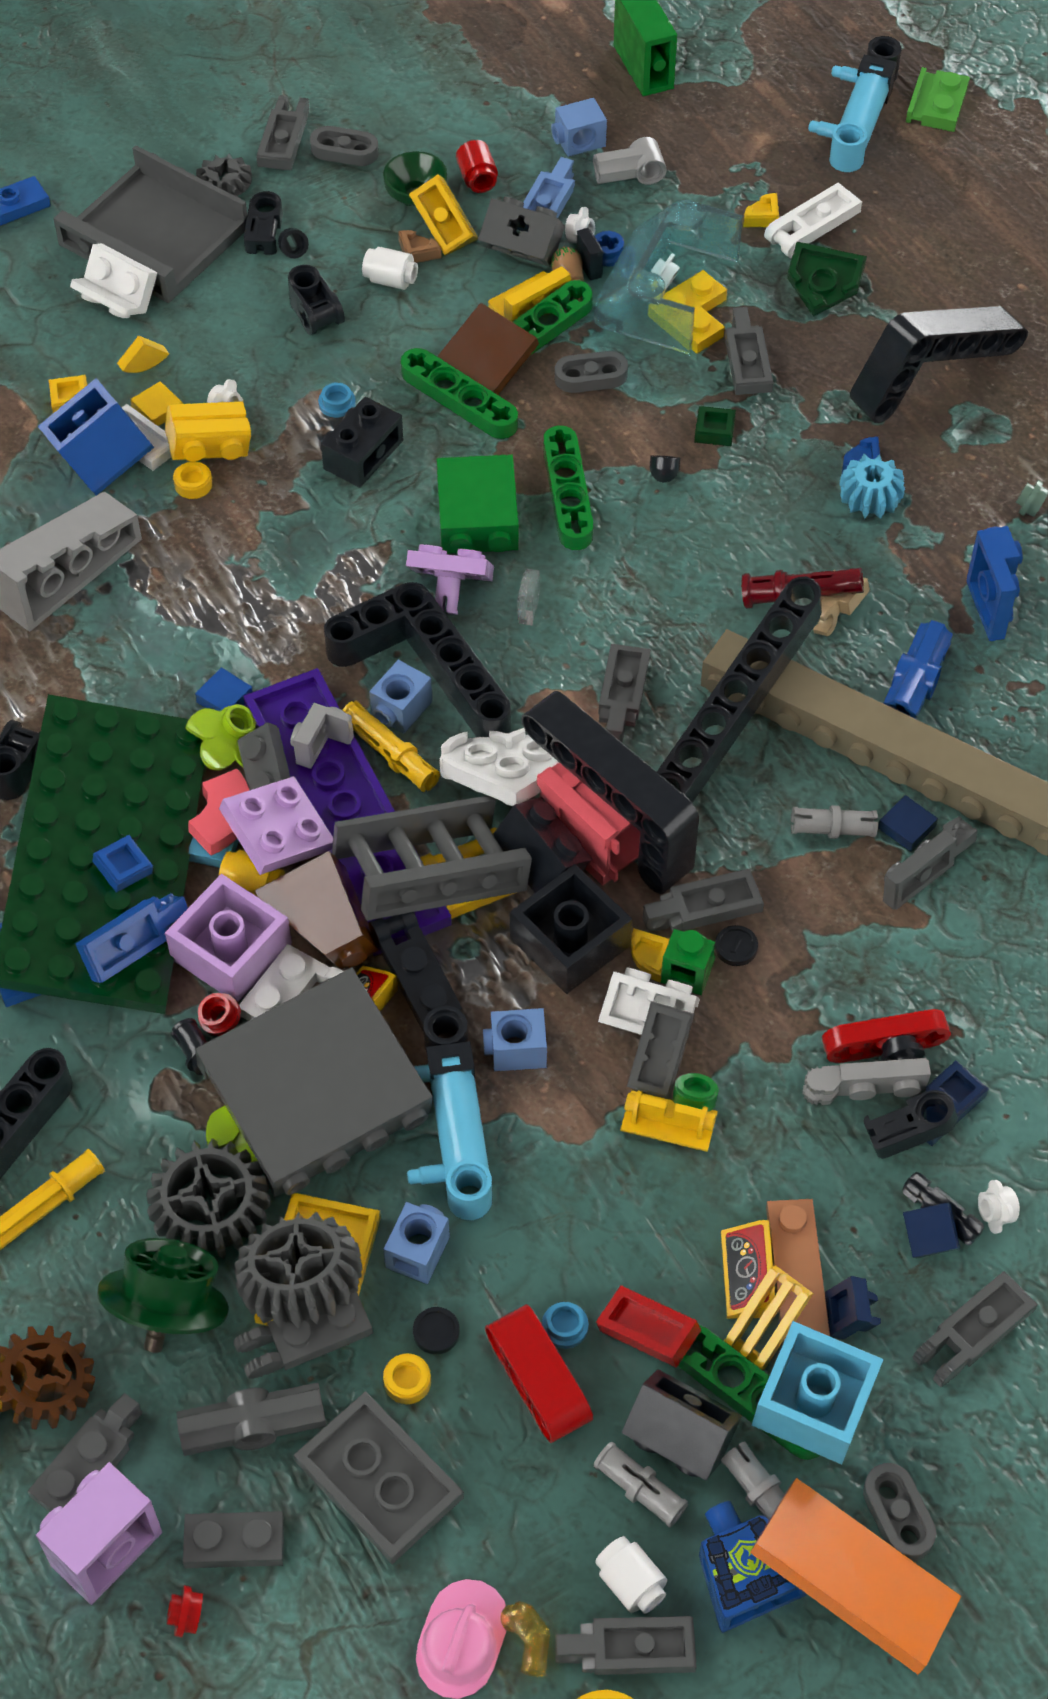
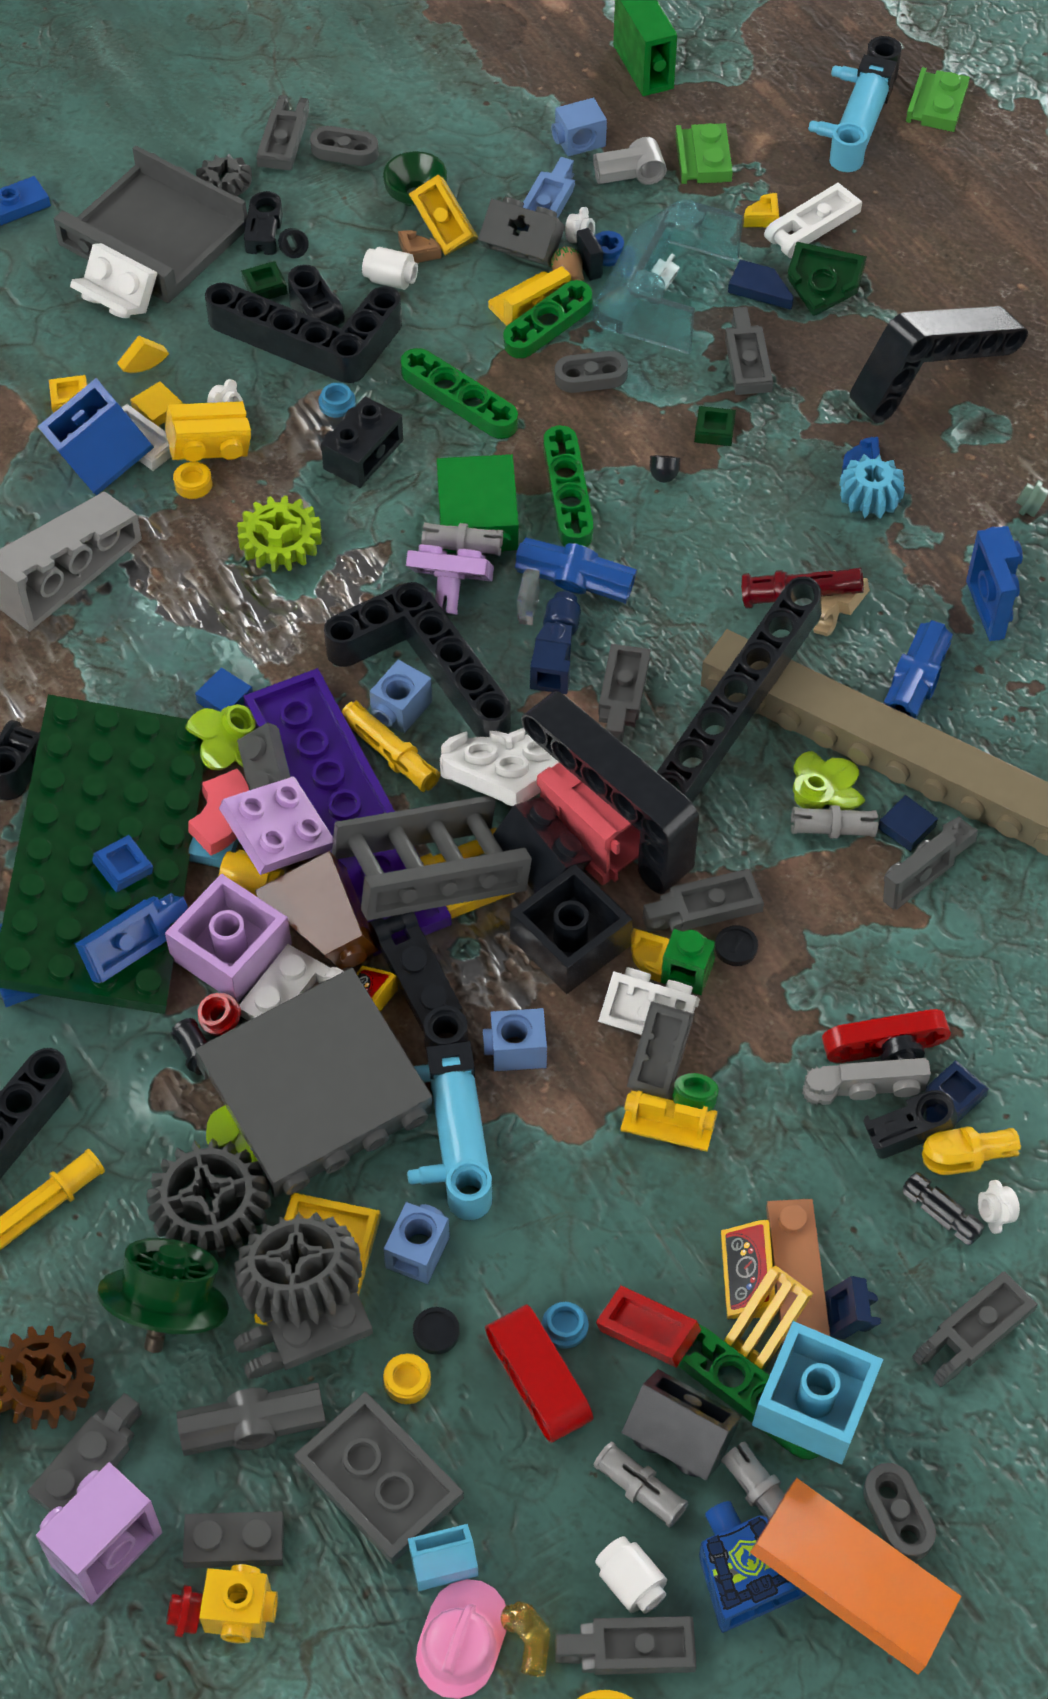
light grey bracket [290,703,354,769] -> none
reddish brown tile [437,303,539,395] -> none
red brick [456,140,498,193] -> none
yellow plate [649,270,727,354] -> none
dark blue tile [903,1203,960,1258] -> none
none -> yellow brick [199,1564,278,1643]
none -> black beam [205,282,402,383]
none -> lime gear [237,495,322,572]
none -> dark green tile [241,261,288,299]
none -> medium azure piece [408,1524,478,1591]
none -> light grey pin [421,522,503,556]
none -> blue piece [515,538,637,604]
none -> dark blue piece [530,591,581,694]
none -> bright green plate [675,123,733,184]
none -> dark blue tile [728,259,794,310]
none -> lime plate [792,751,865,810]
none -> yellow arm [922,1126,1021,1175]

